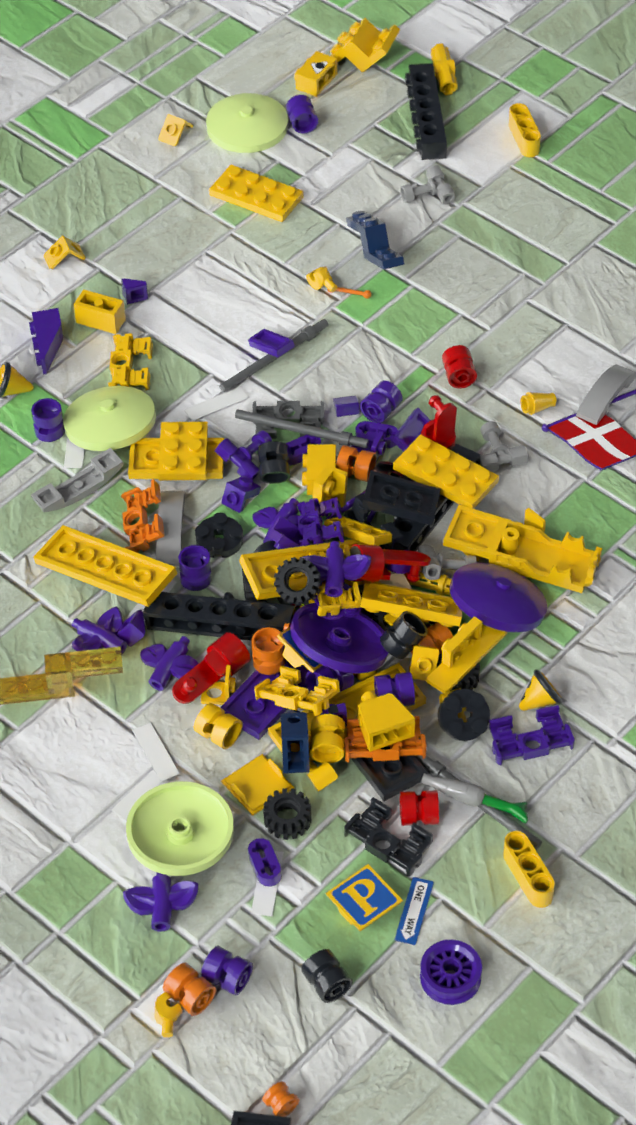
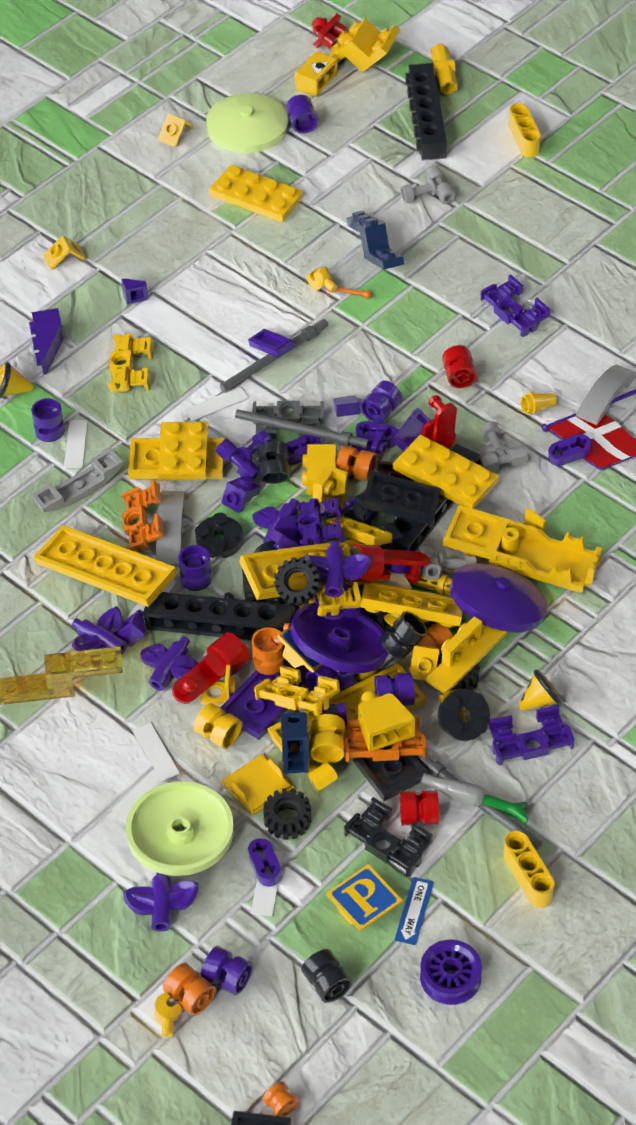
yellowish green dish [63,386,156,451] -> none
yellow brick [74,289,126,334] -> none
none -> red hips [312,13,347,49]
none -> dark purple piece [480,274,550,337]
none -> dark purple beam [548,434,591,466]

